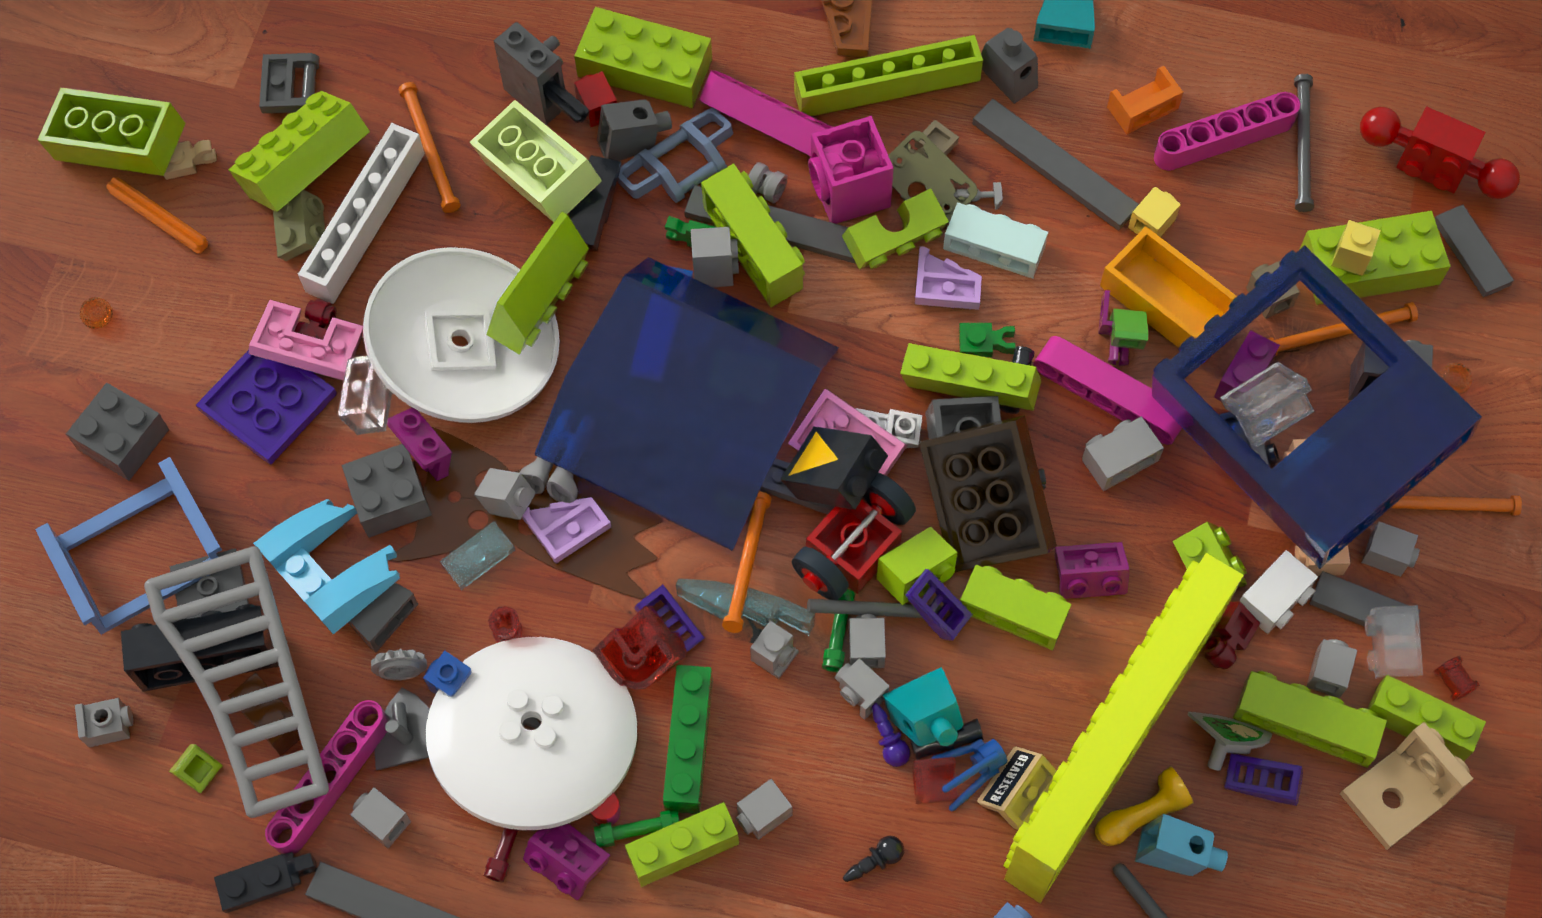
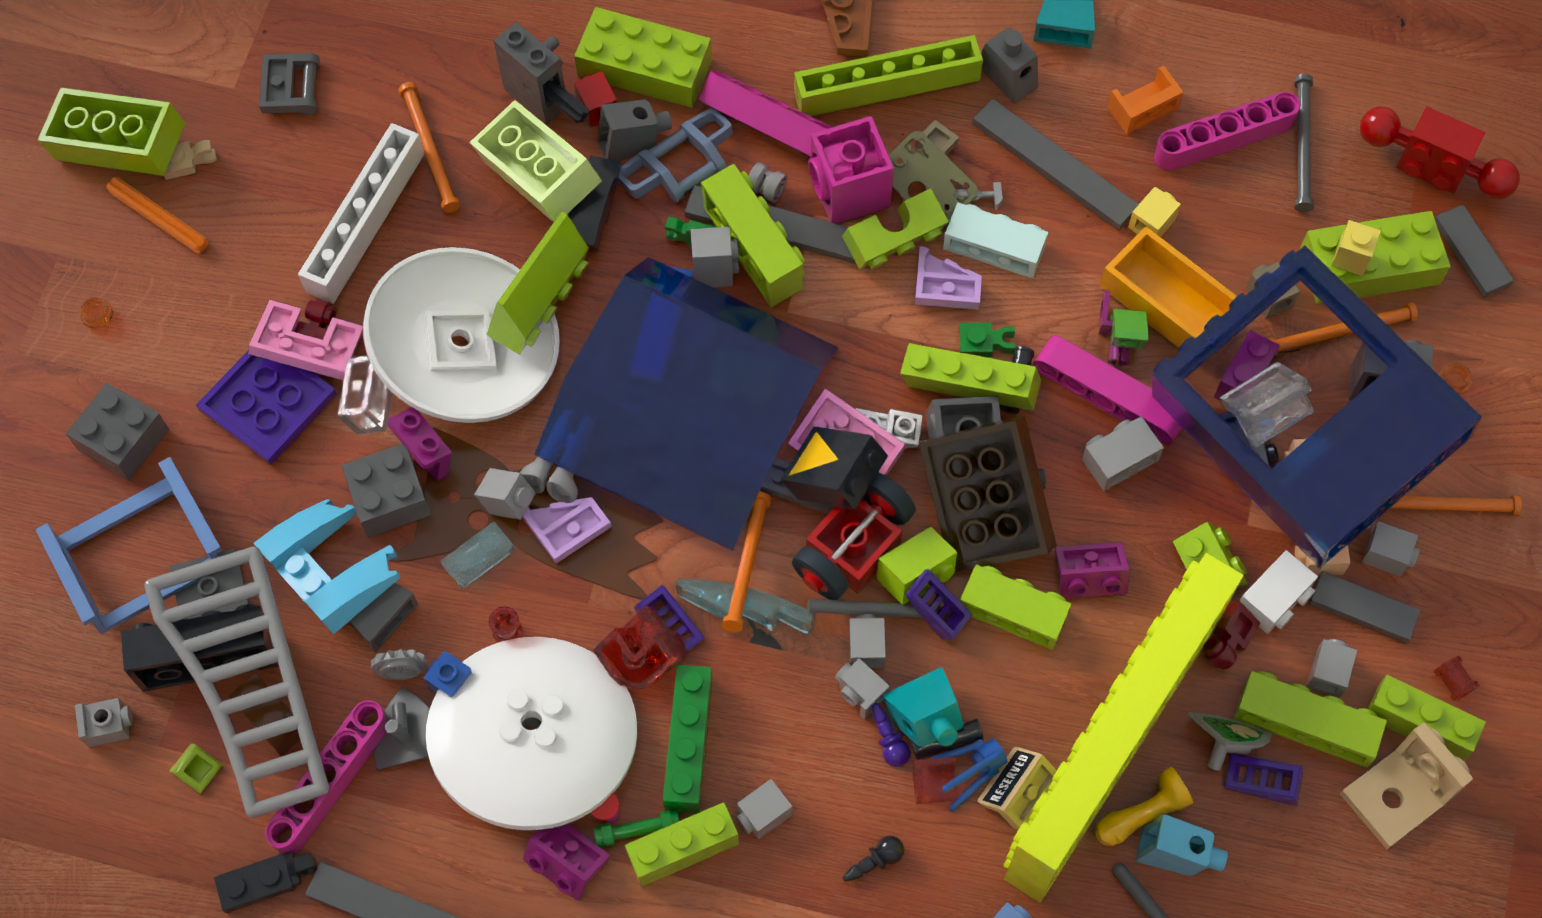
lime brick [228,91,370,212] -> none
olive bracket [273,190,325,261] -> none
light grey brick [350,788,411,849] -> none
dark red bar [483,828,519,883] -> none
light grey brick [750,621,799,679] -> none
green bar [822,589,855,672] -> none
clear brick [1365,605,1423,679] -> none

